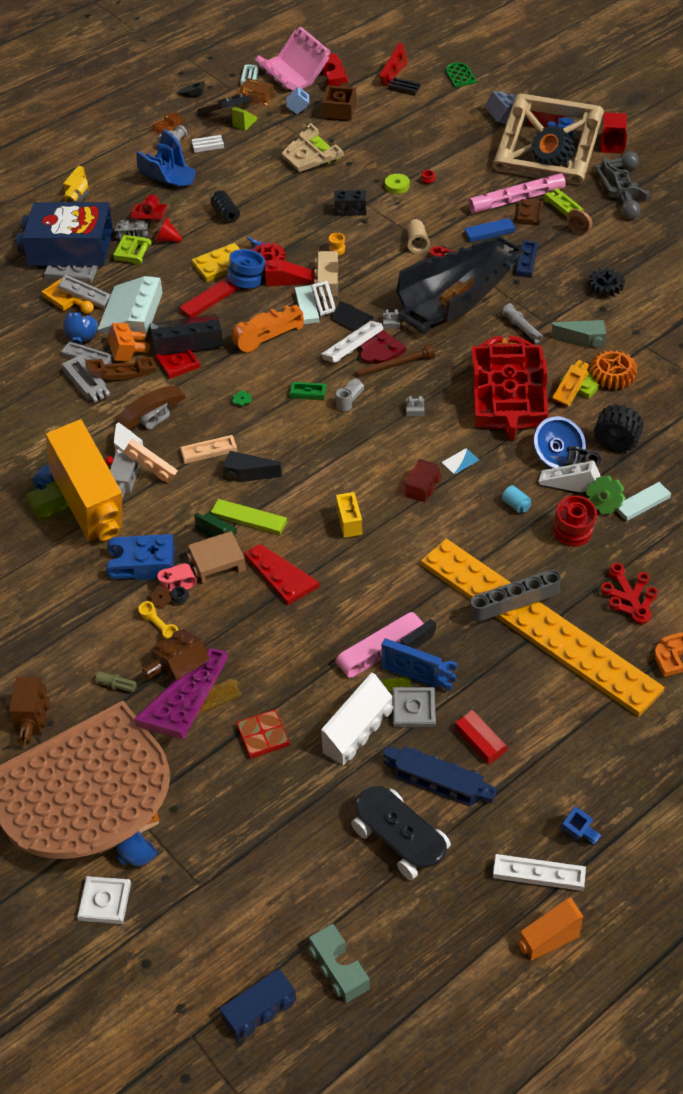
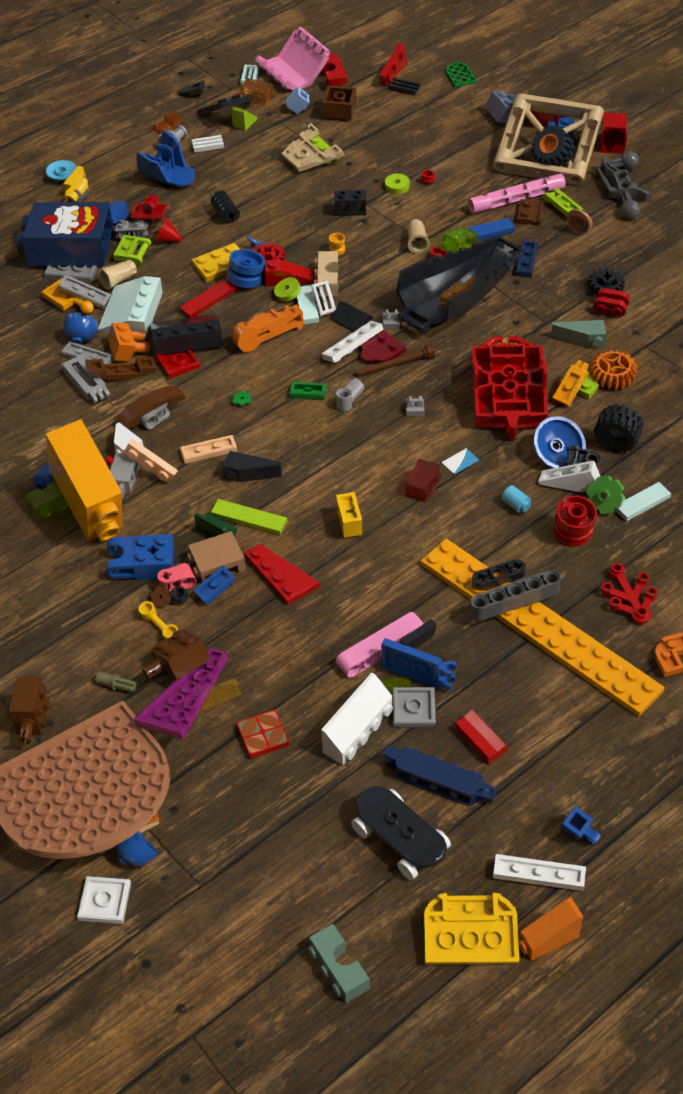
dark blue brick [220,969,296,1041] -> none
light grey pin [501,303,543,343] -> none
none -> medium azure dish [46,160,77,180]
none -> tan plant [98,260,137,290]
none -> blue brick [110,200,130,224]
none -> blue plate [194,565,236,605]
none -> lime piece [274,278,301,302]
none -> yellow plate [424,893,519,965]
none -> clear neon green brick [440,227,479,253]
none -> black beam [472,559,526,591]
none -> red brick [593,288,630,317]

